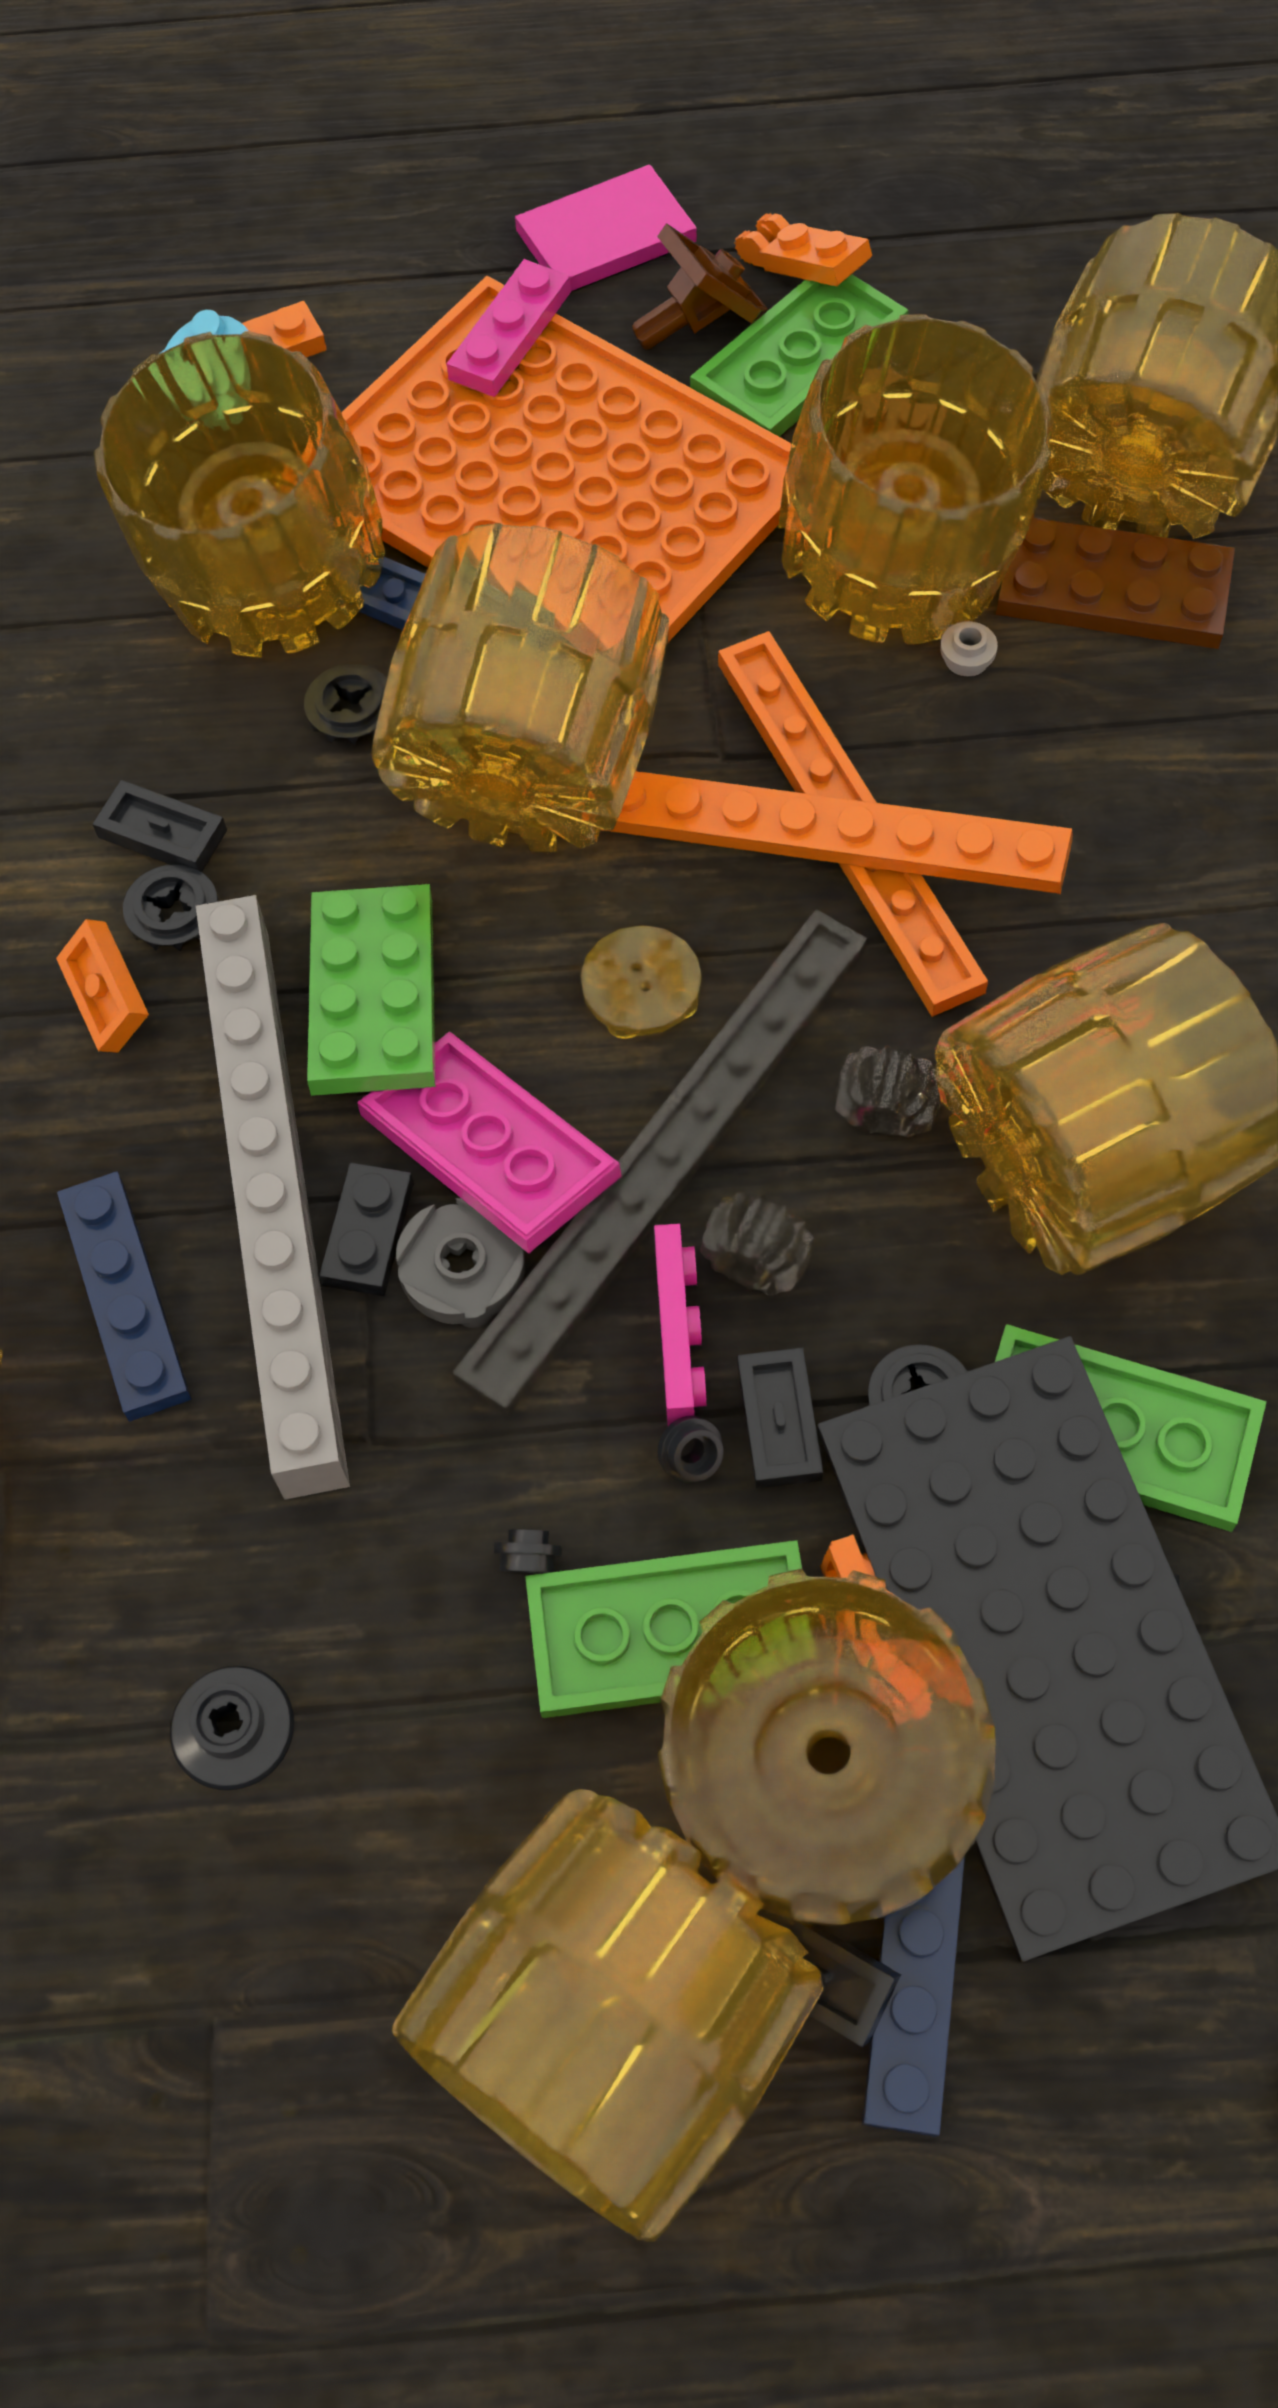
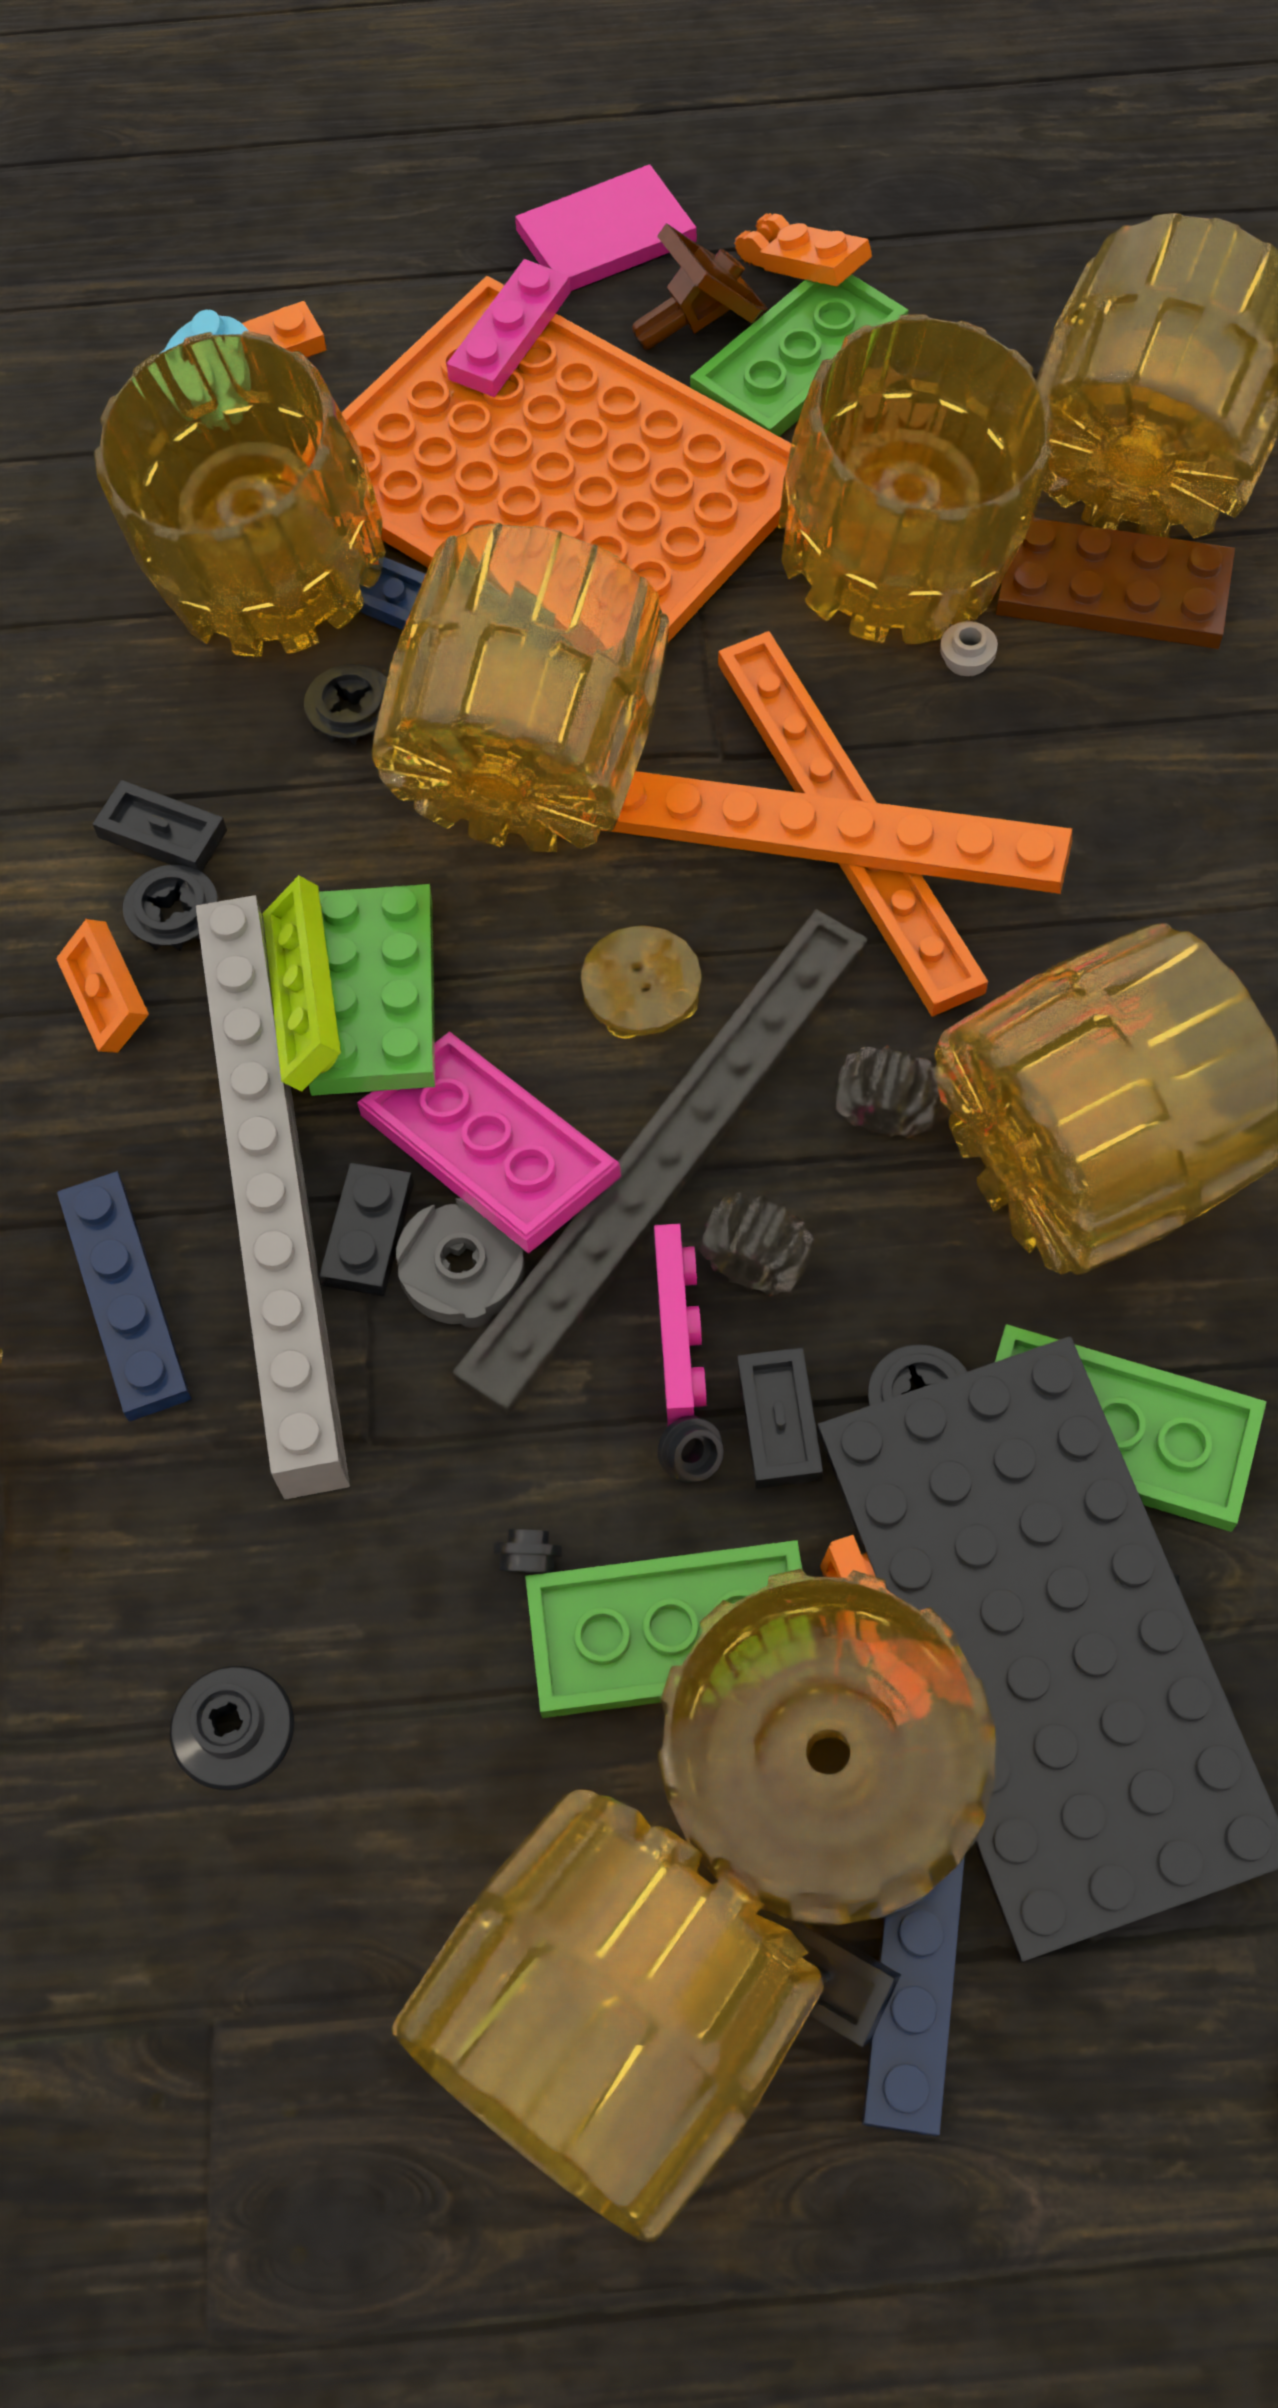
none -> lime plate [263,875,341,1092]

